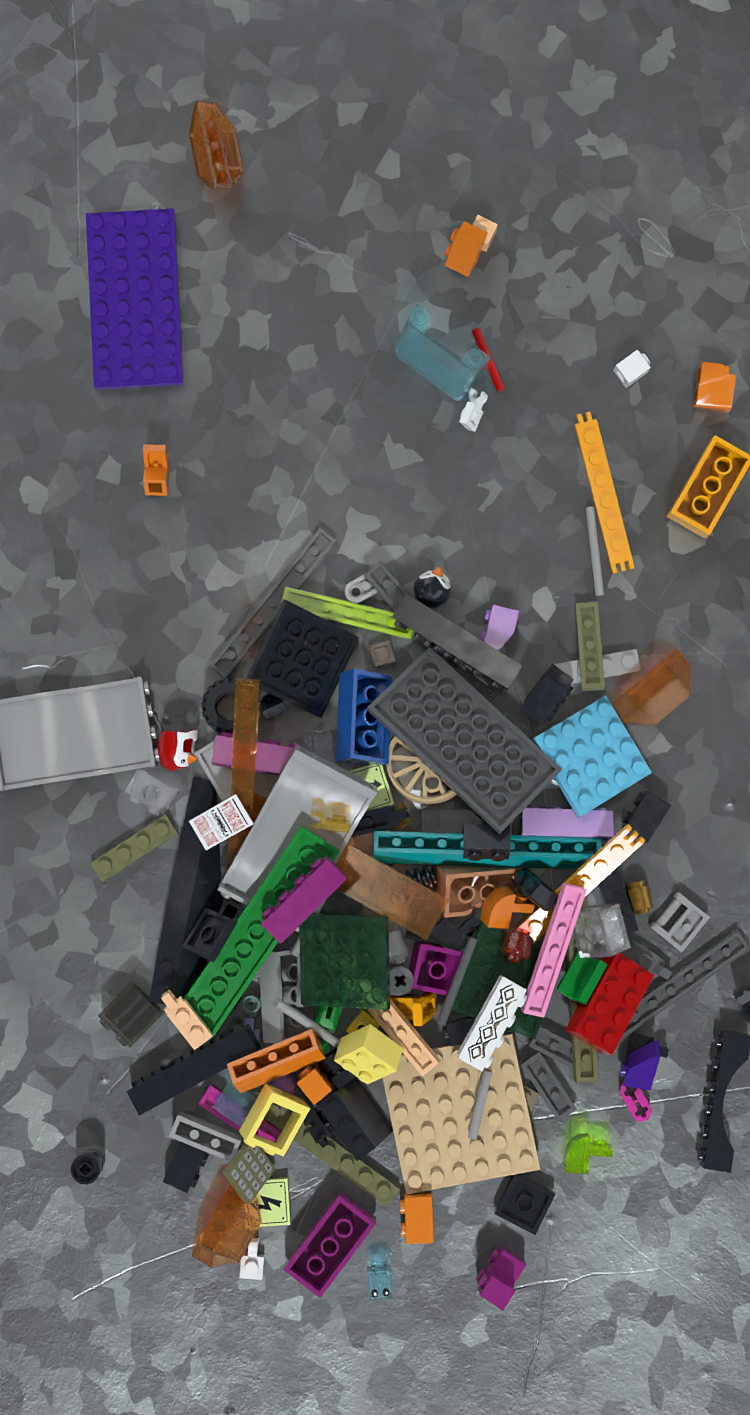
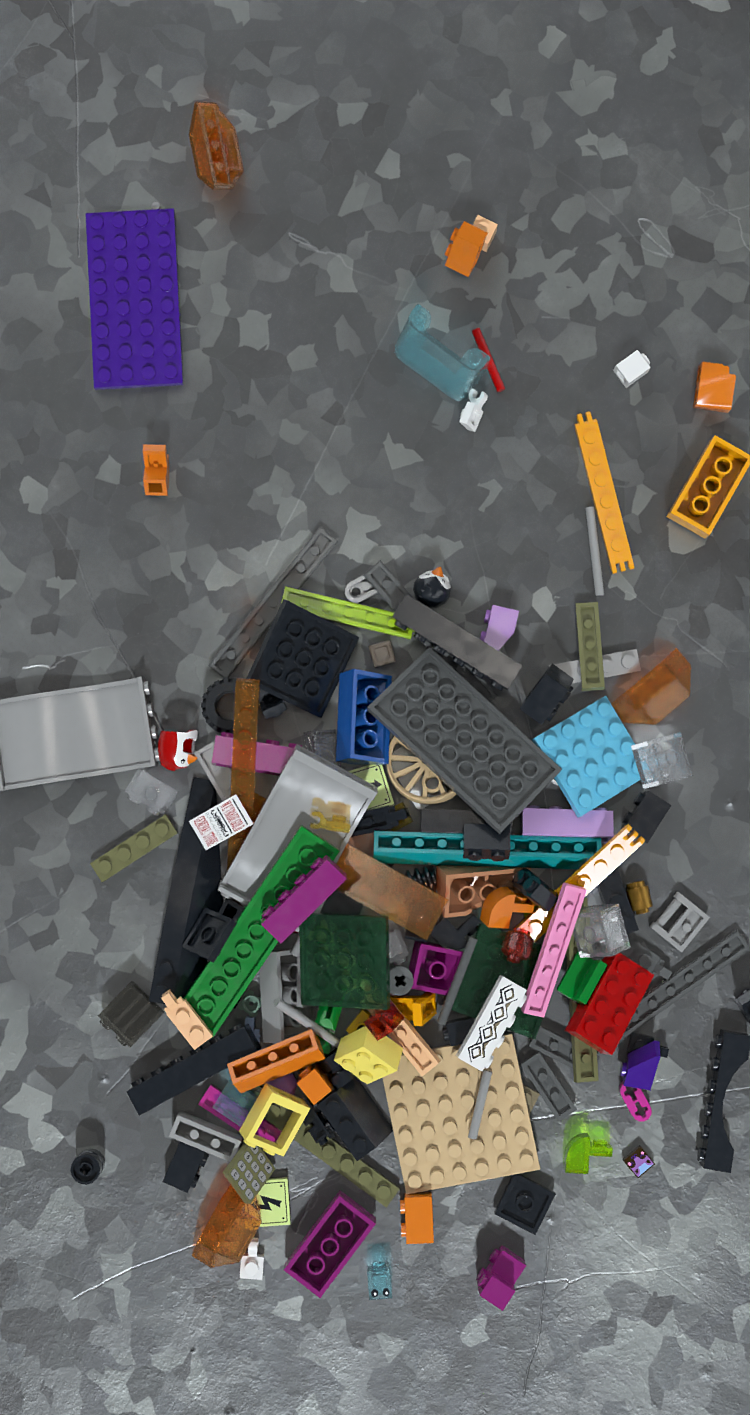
none -> clear red brick [363,1000,404,1041]
none -> tile [622,1145,655,1178]
none -> clear brick [631,732,693,789]

